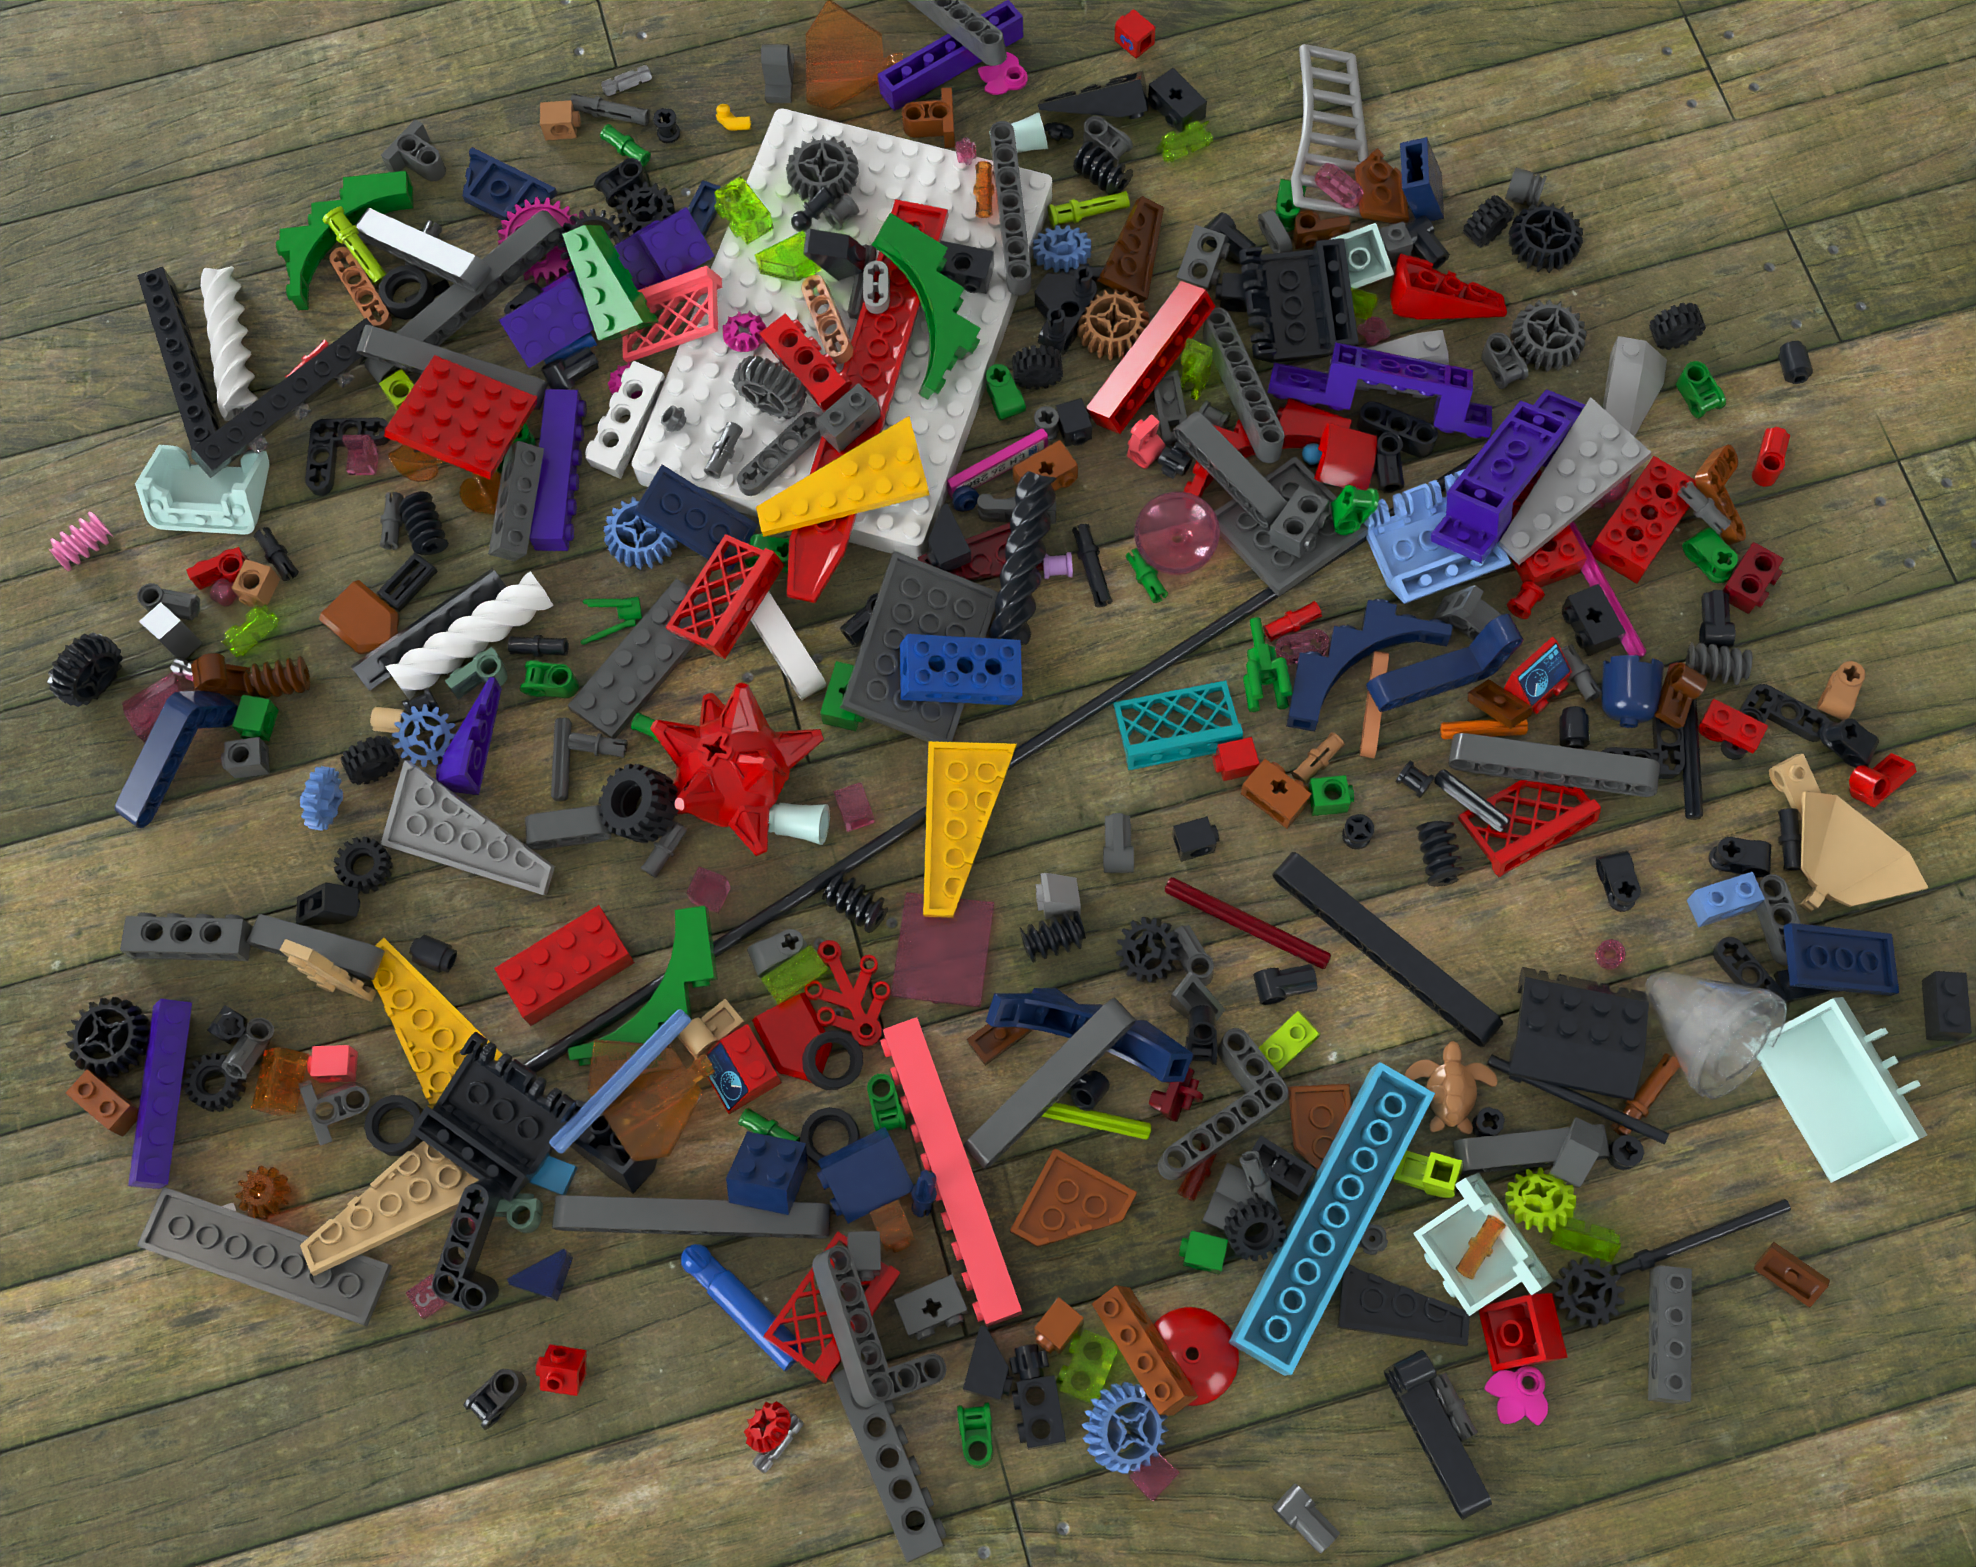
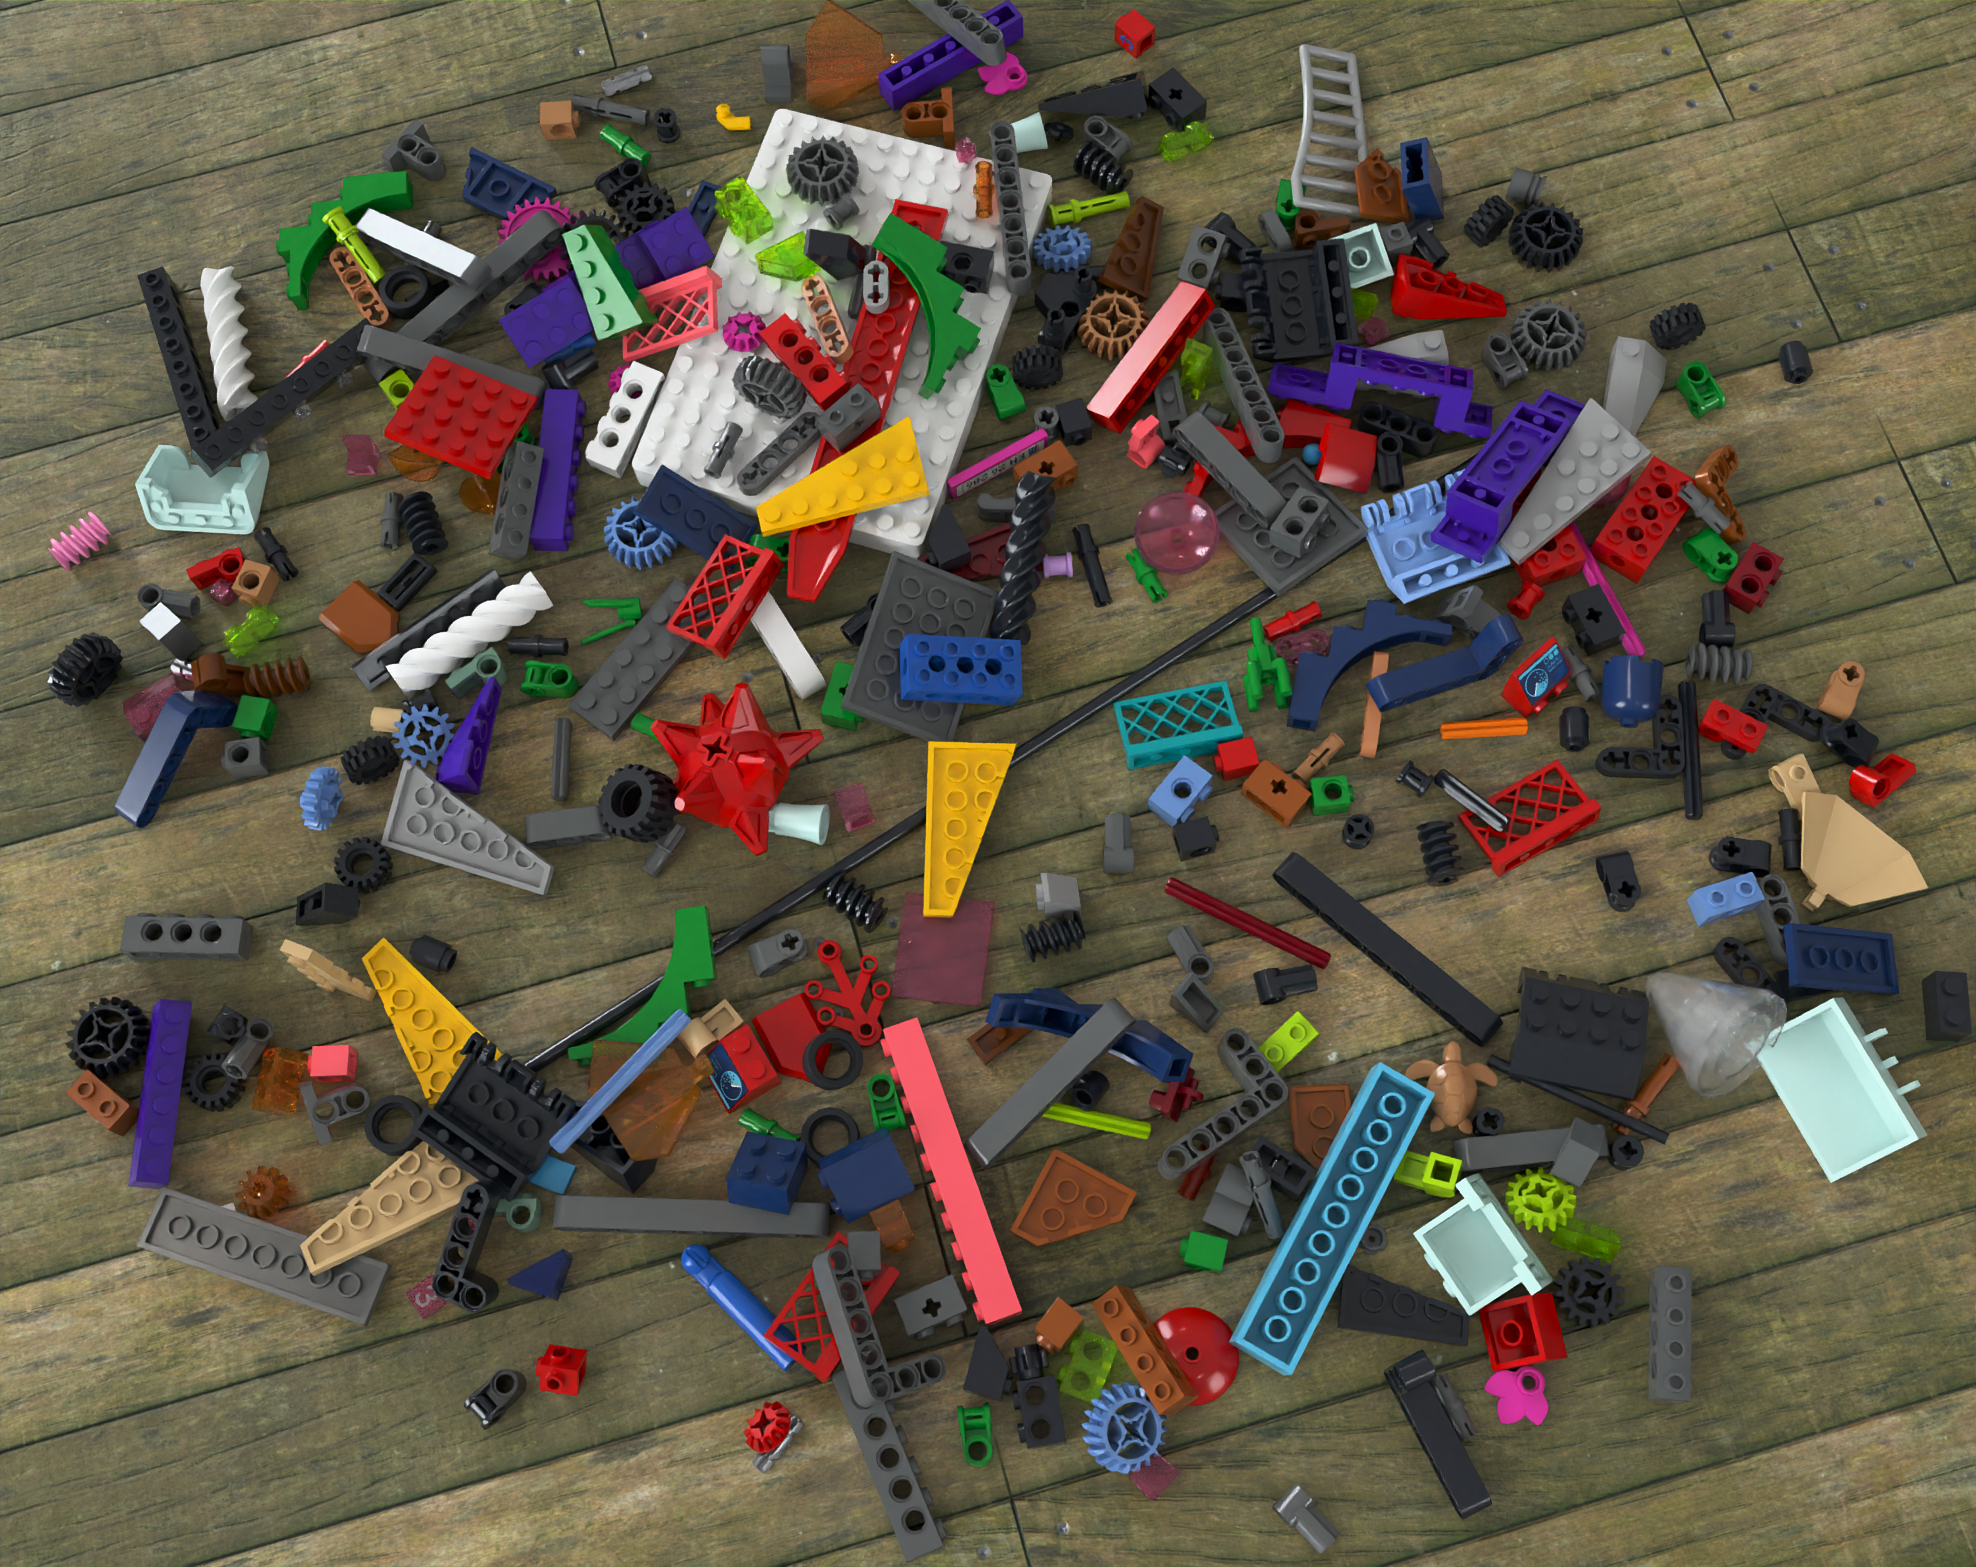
dark grey beam [246,914,385,980] -> none
black beam [305,417,391,496] -> none
red brick [494,905,635,1026] -> none
dark grey axle [568,733,628,758] -> none
dark grey plate [661,405,687,432] -> none
clear pink panel [687,866,731,914] -> none
clear neon green hinge [761,945,828,1005] -> none
black pin [791,186,836,233] -> none
dark blue axle [911,1170,937,1218] -> none
dark blue plate [952,485,979,512] -> none
black gear [1116,917,1182,983] -> none
black piece [1185,1005,1217,1065] -> none
black tyre [1224,1198,1286,1261] -> none
clear pink beam [1315,163,1363,209] -> none
green piece [1330,485,1379,535] -> none
dark grey beam [1448,733,1660,797] -> none
clear orange pin [1455,1214,1506,1279] -> none
reddish brown plate [1467,679,1532,729] -> none
clear pink bush [1595,939,1626,969] -> none
black bar [1612,1199,1791,1276] -> none
reddish brown plate [1654,662,1707,729] -> none
red piece [1752,427,1790,487] -> none
reddish brown plate [1754,1242,1830,1308] -> none
none -> medium blue brick [1147,755,1213,827]

